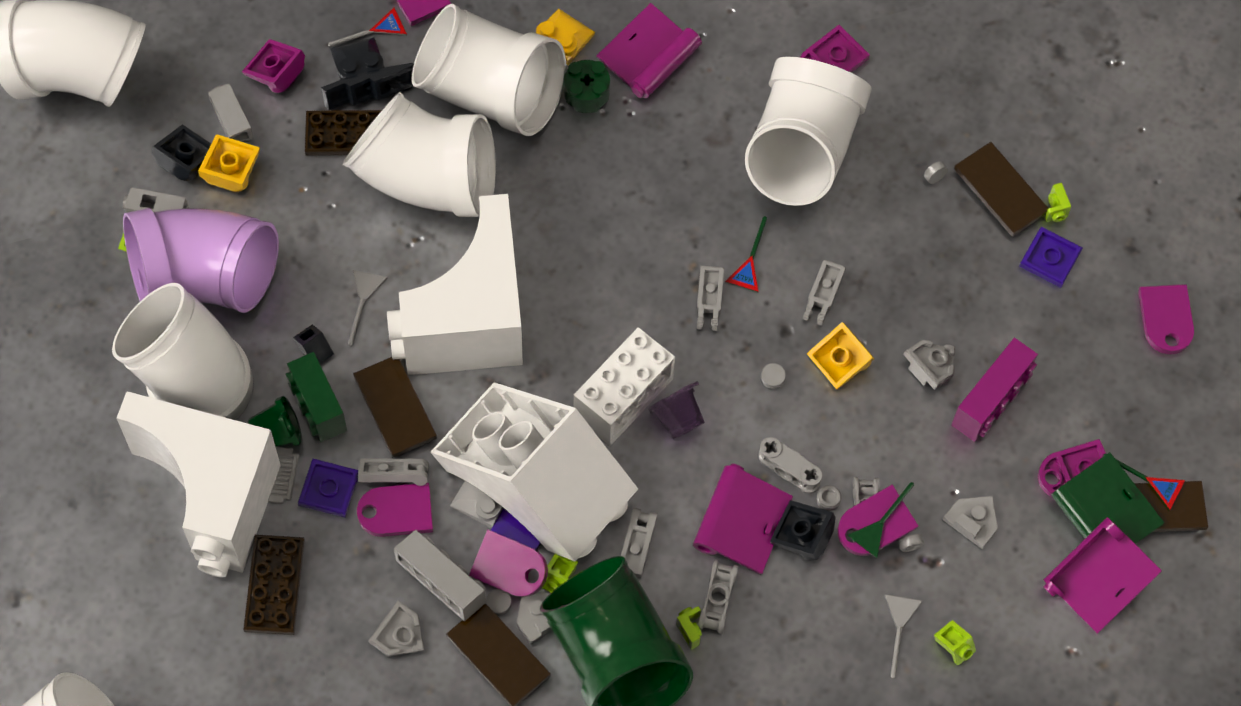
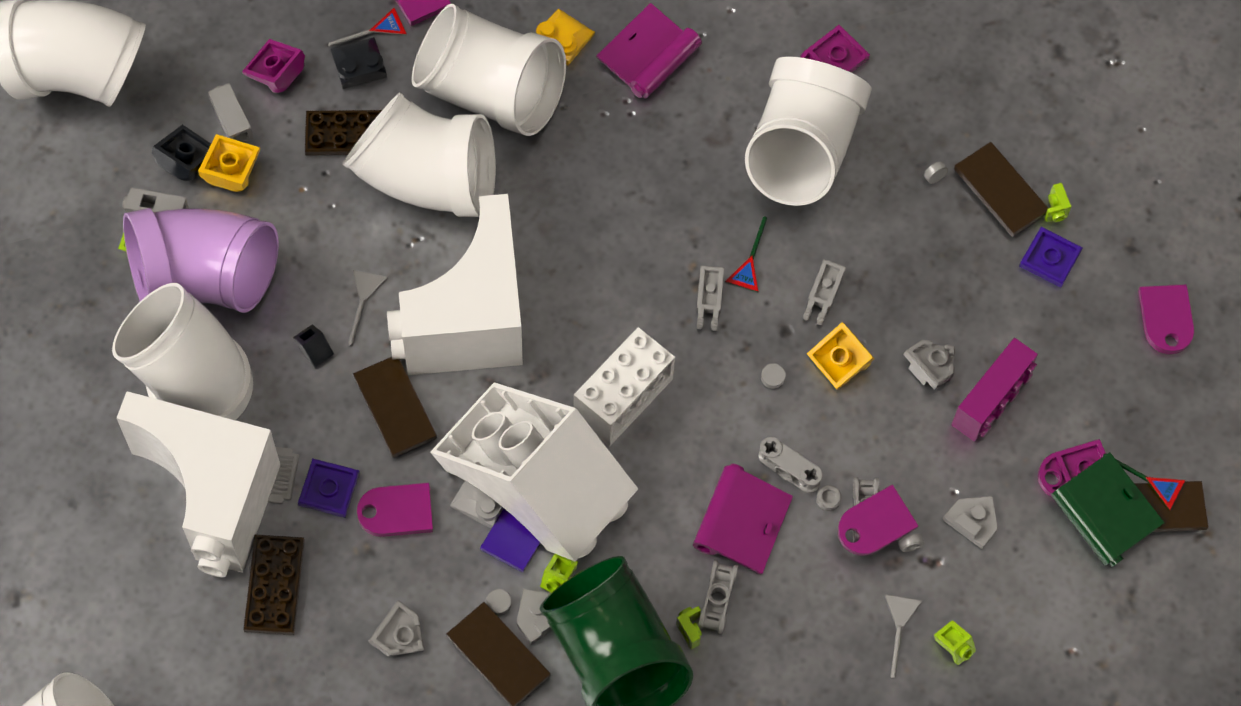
dark green container [248,396,302,446] -> none
dark green brick [285,352,347,443] -> none
black slope [321,63,414,110] -> none
light grey plate [358,459,429,486] -> none
light grey brick [394,530,486,621] -> none
magenta tile [469,529,548,597] -> none
dark green brick [564,60,610,113] -> none
light grey plate [621,508,658,578] -> none
clear purple container [648,381,705,439] -> none
black slope [770,500,836,561] -> none
dark green piece [847,482,914,558] -> none
magenta door [1043,517,1162,634] -> none

